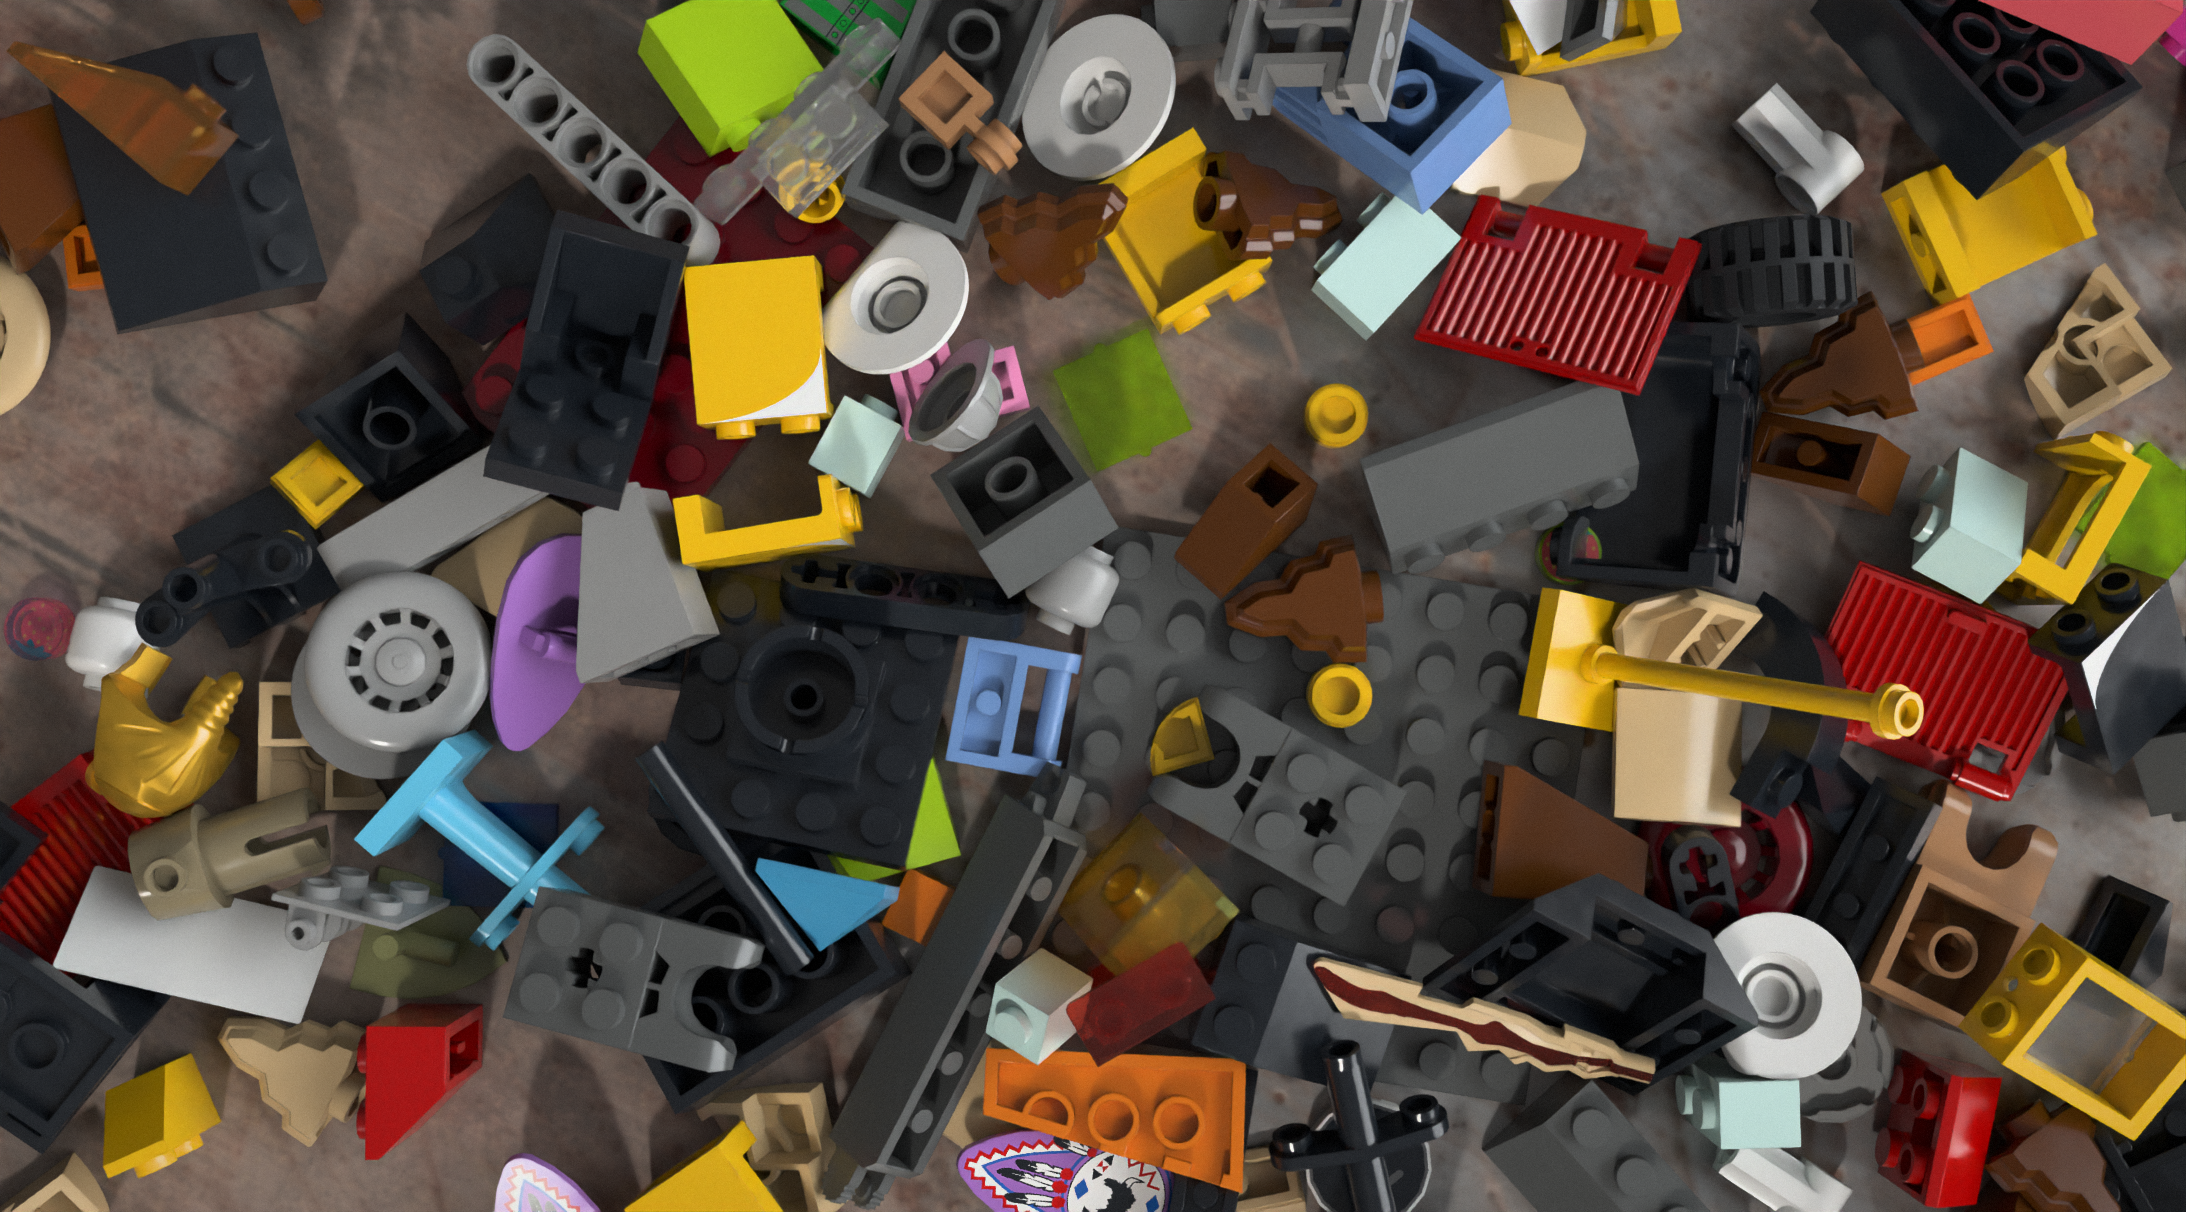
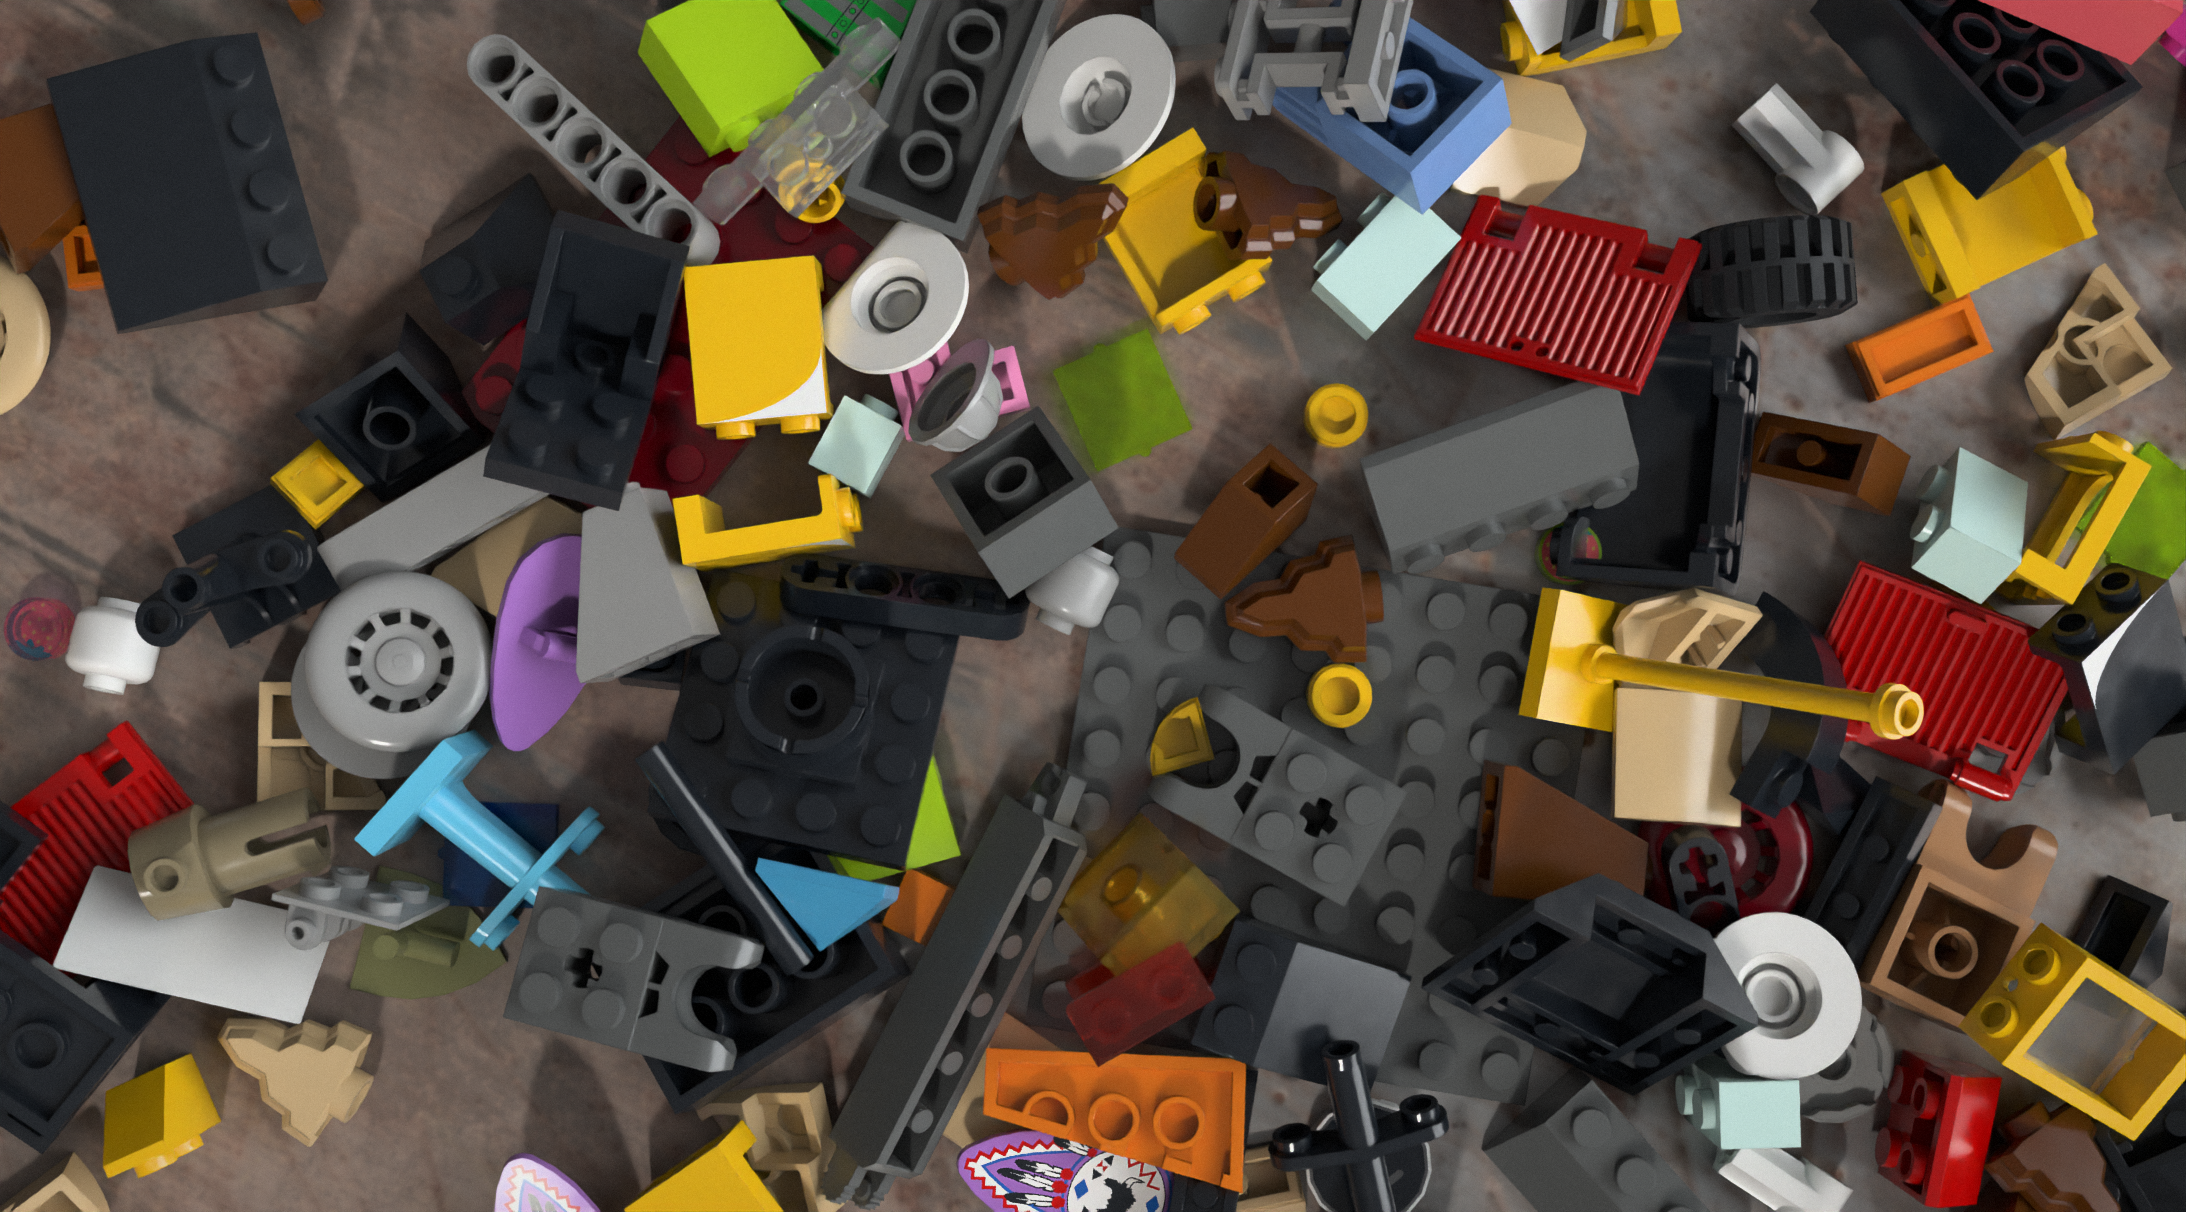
clear orange slope [7,41,239,196] -> none
pearl gold piece [85,643,244,818] -> none
red slope [356,1003,483,1160] -> none
medium nougat plate [898,51,1023,176] -> none
medium blue plate [945,637,1082,777] -> none
light aqua brick [985,948,1093,1065] -> none
tan sword [1314,957,1655,1084] -> none
reddish brown rock [1759,291,1925,420] -> none

